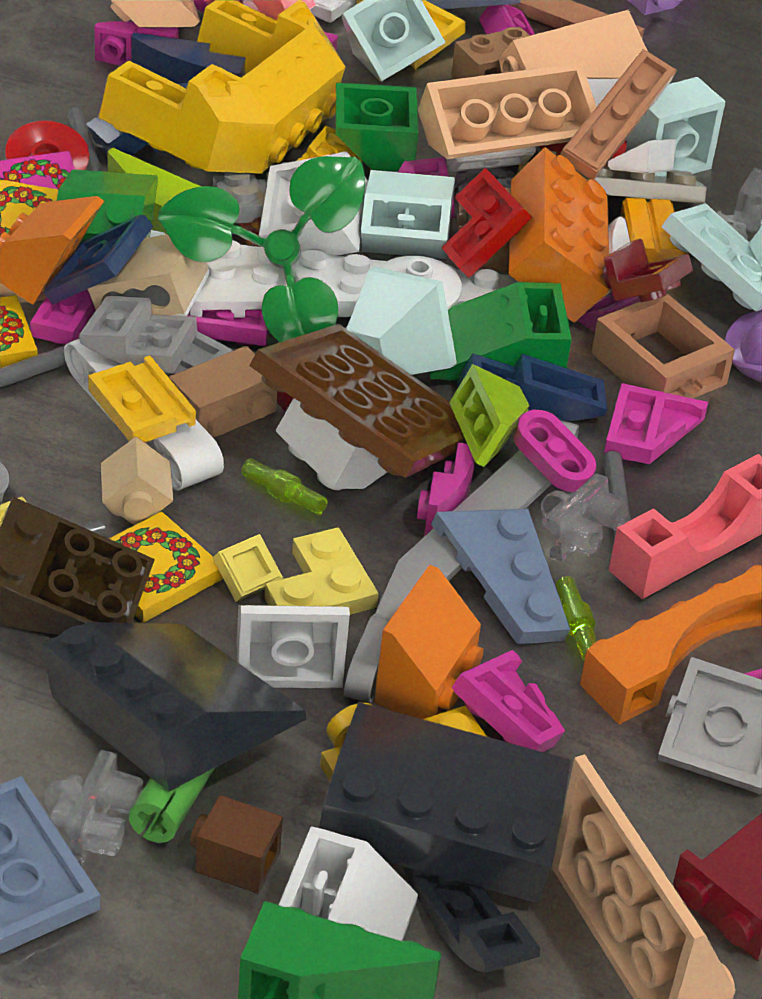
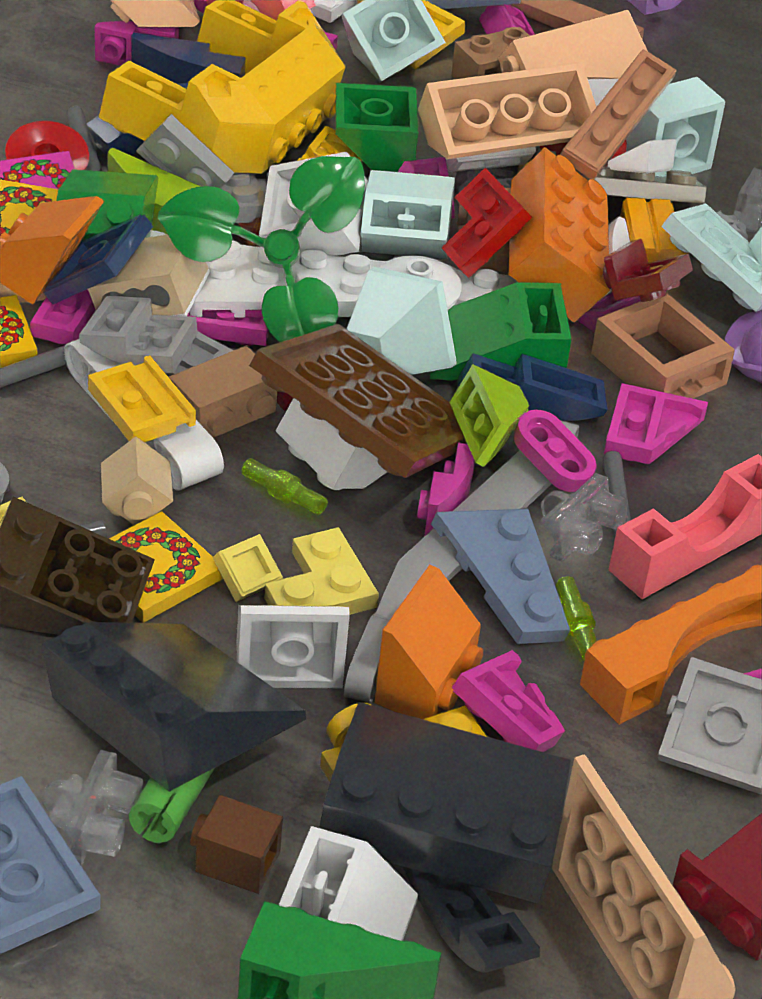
none -> light grey plate [136,114,234,188]

